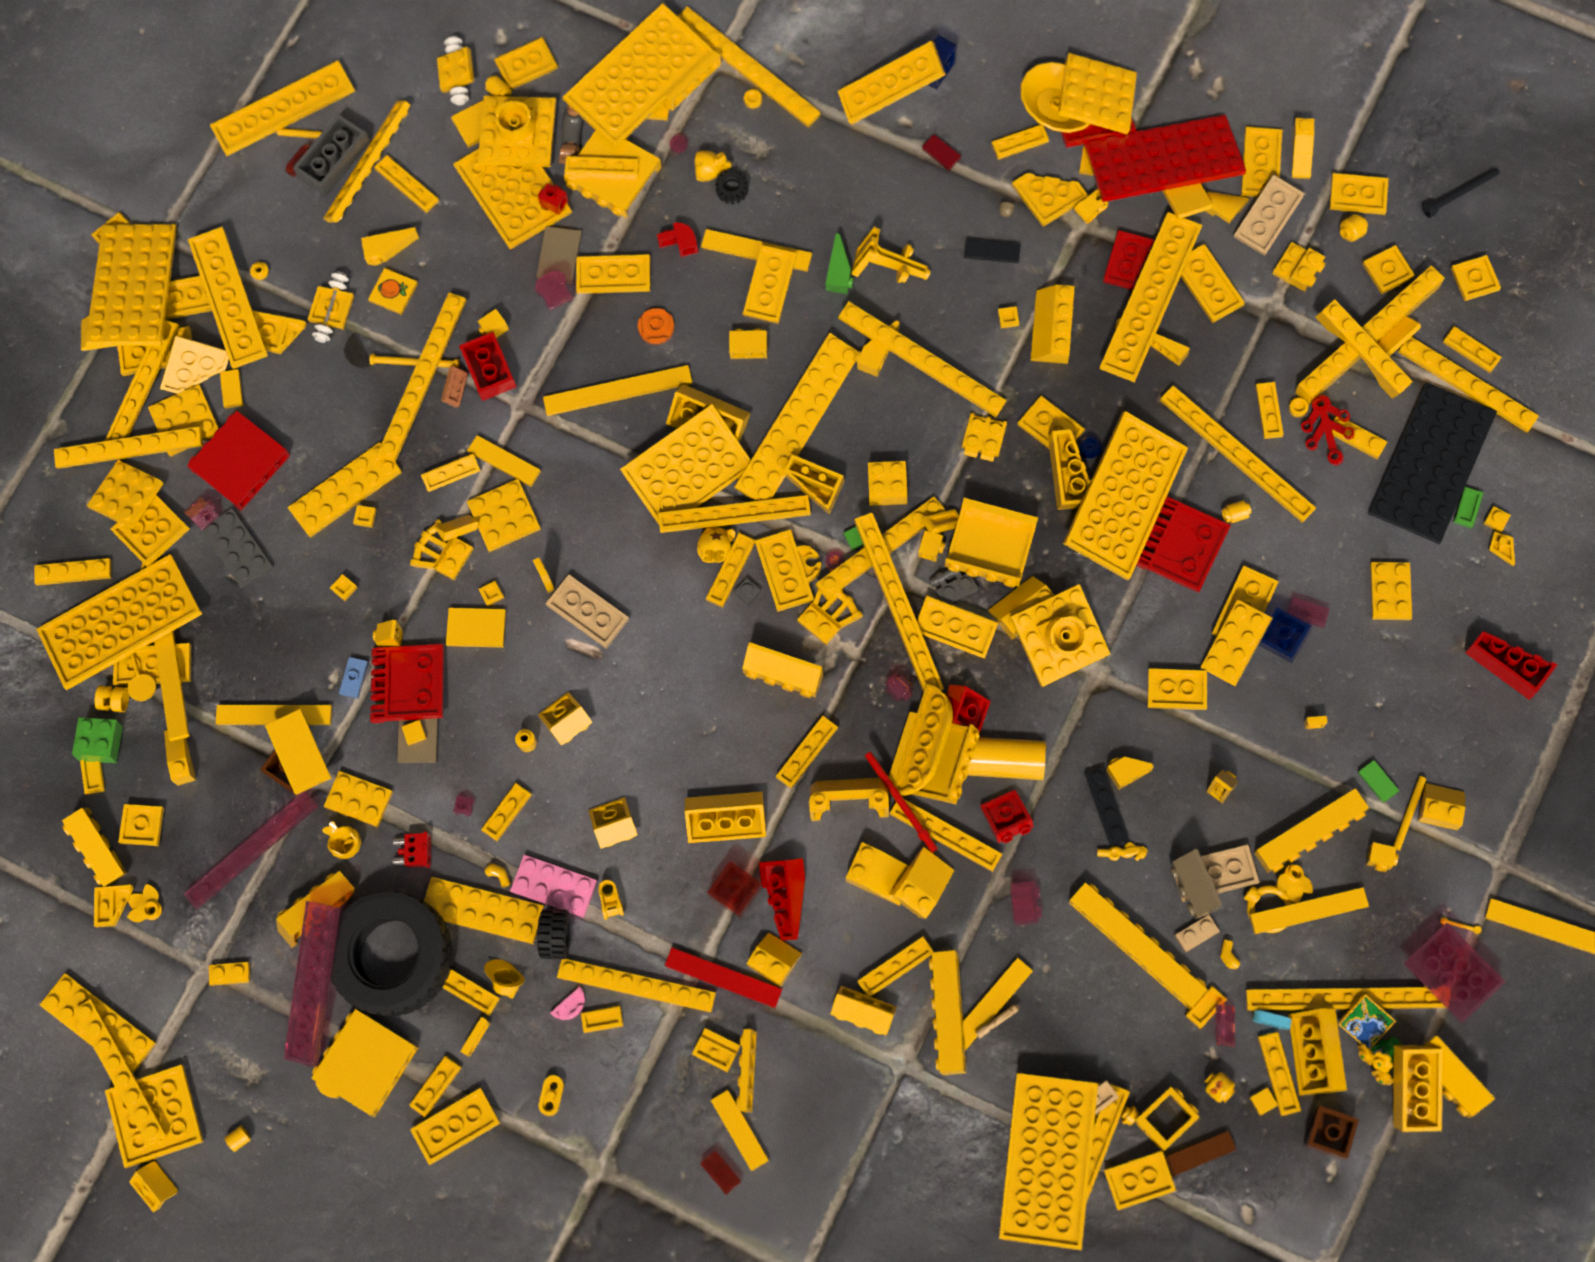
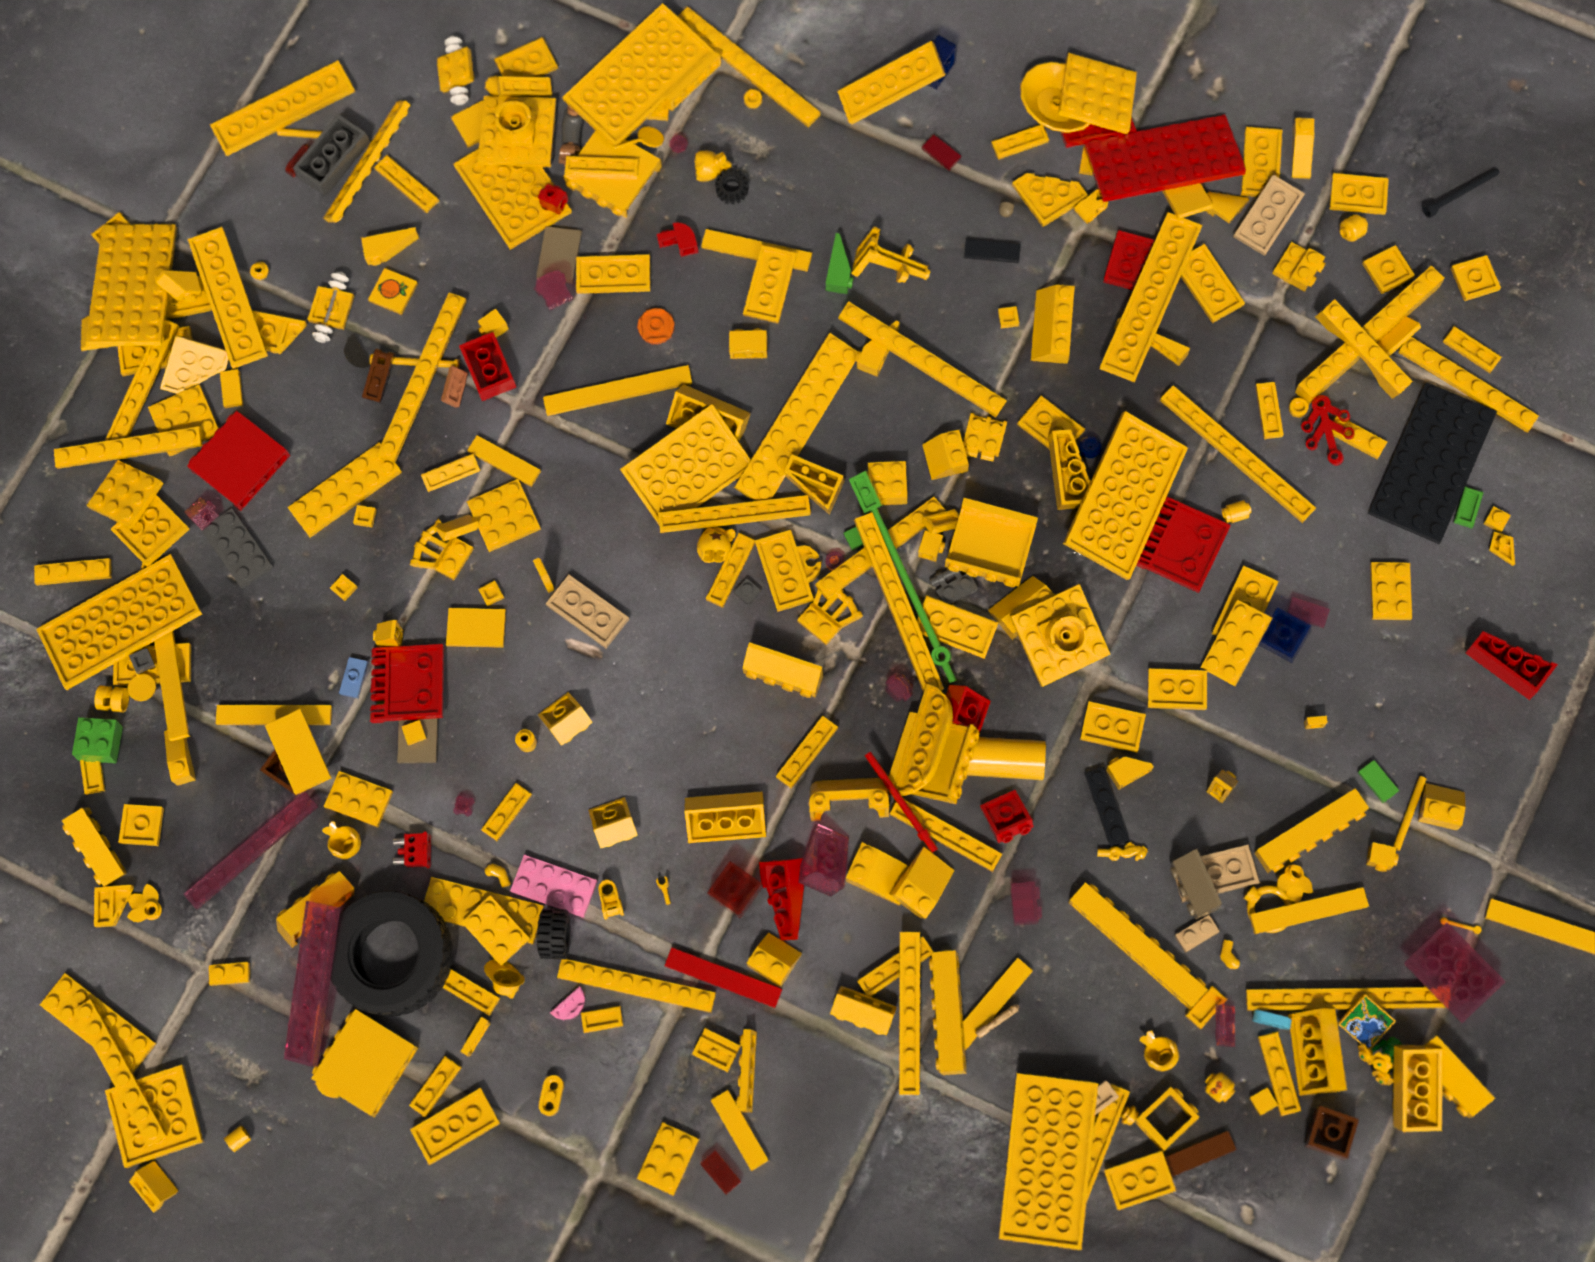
none -> dark grey plate [129,648,156,674]
none -> yellow slope [155,270,201,302]
none -> reddish brown plate [362,348,395,403]
none -> yellow plate [461,895,531,966]
none -> yellow plate [497,76,552,97]
none -> yellow piece [613,127,664,149]
none -> yellow plate [637,1122,699,1196]
none -> yellow hand [656,876,671,905]
none -> clear pink slope [798,823,849,897]
none -> bright green bar [849,471,957,684]
none -> yellow plate [899,932,920,1095]
none -> yellow slope [922,430,969,480]
none -> yellow plate [1080,701,1146,753]
none -> yellow hat [1139,1030,1179,1071]

